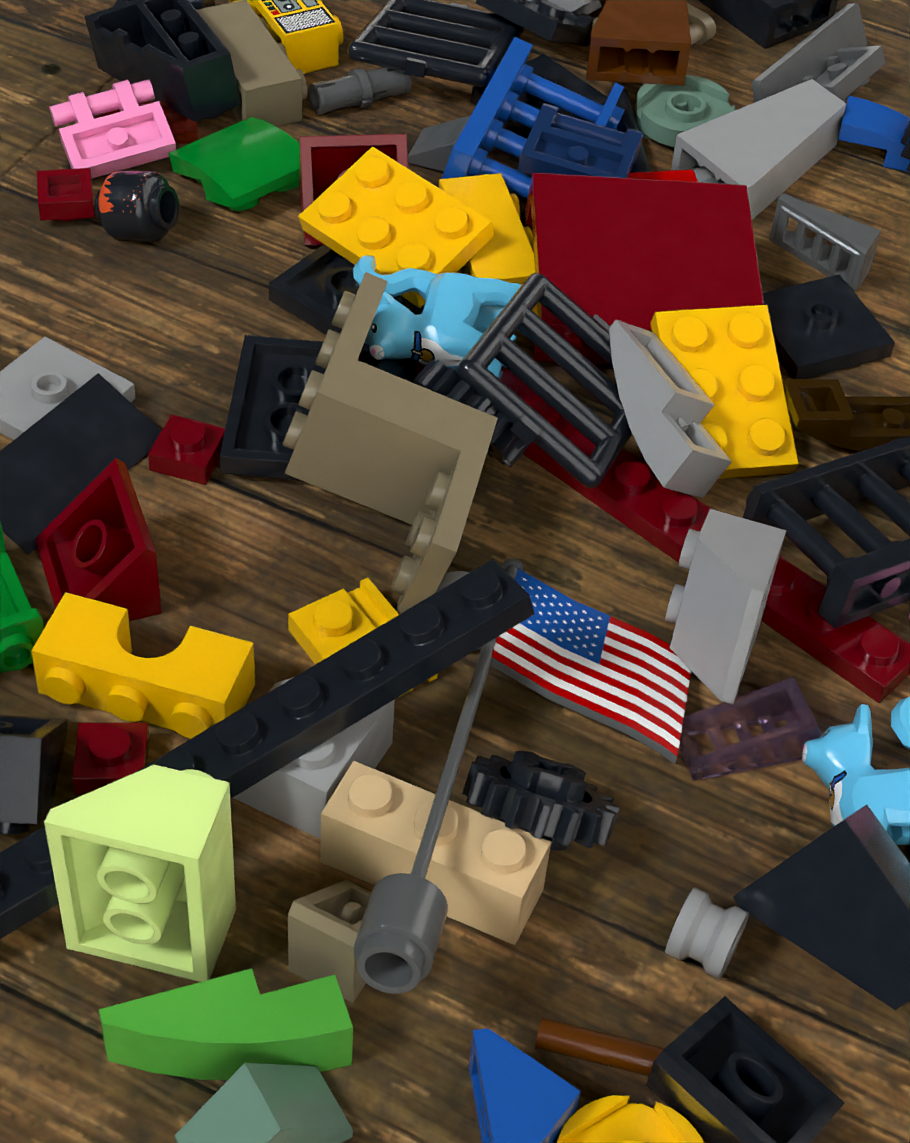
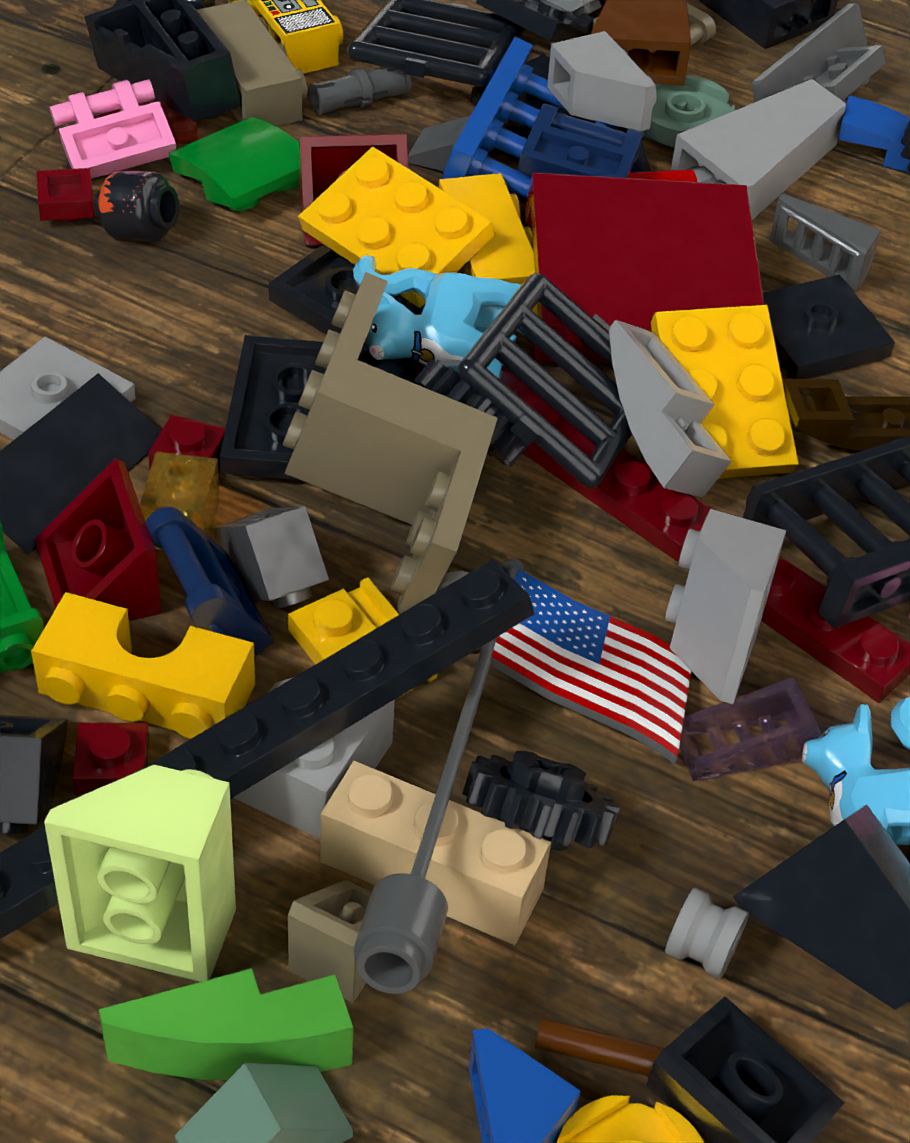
none -> clear yellow brick [140,452,220,550]
none -> dark blue plate [145,507,275,657]
none -> flat silver slope [212,506,329,608]
none -> light grey slope [547,31,657,131]

